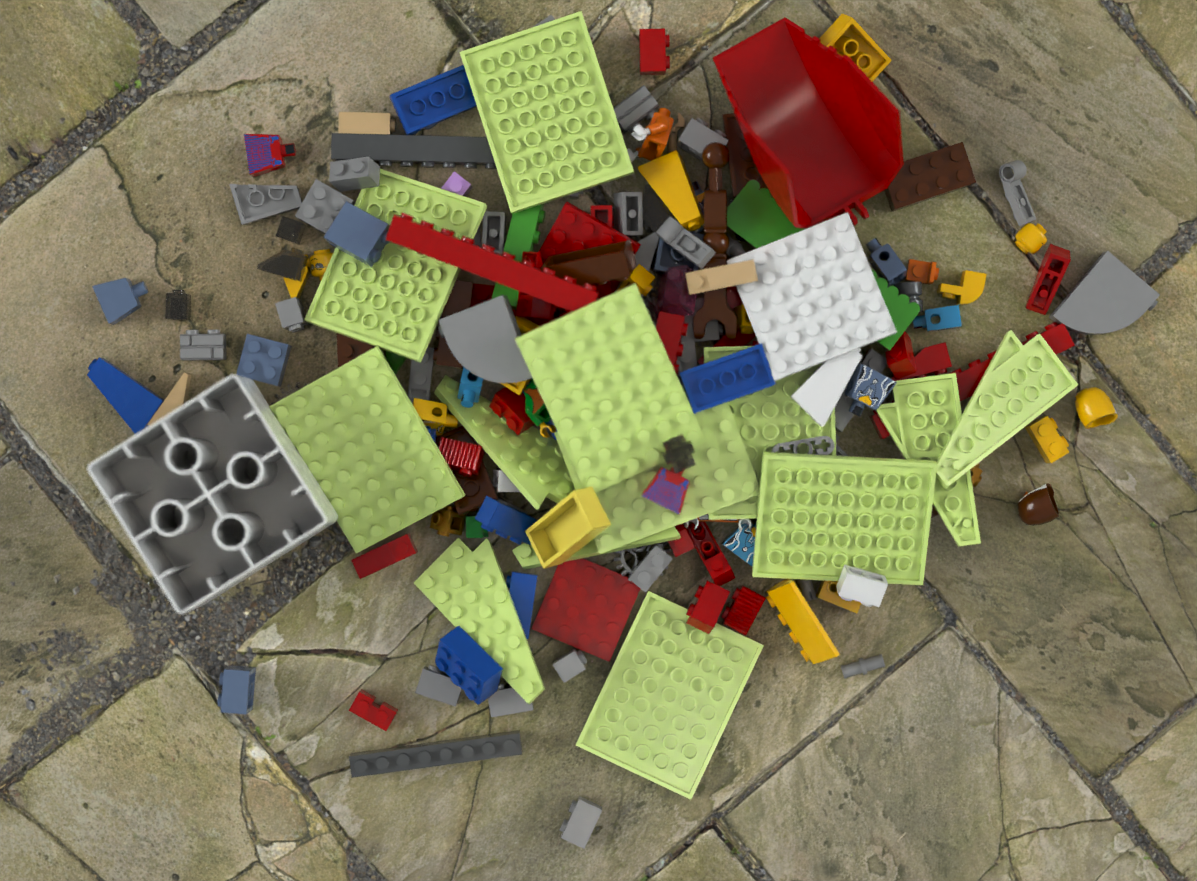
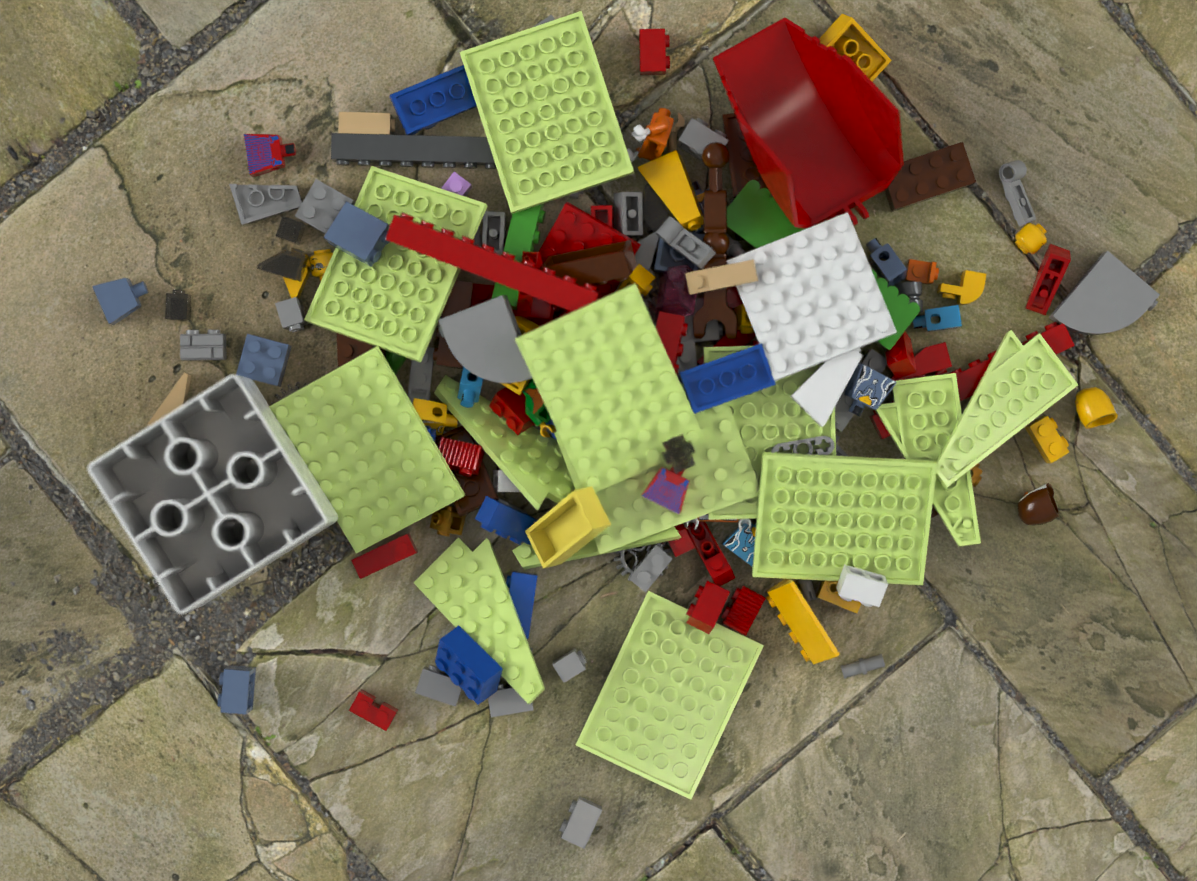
blue slope [87,357,164,434] -> none
light grey brick [329,156,380,192] -> none
dark grey brick [349,730,523,778] -> none
green brick [466,516,489,538] -> none
red plate [531,558,641,662] -> none
light grey brick [613,85,659,133] -> none

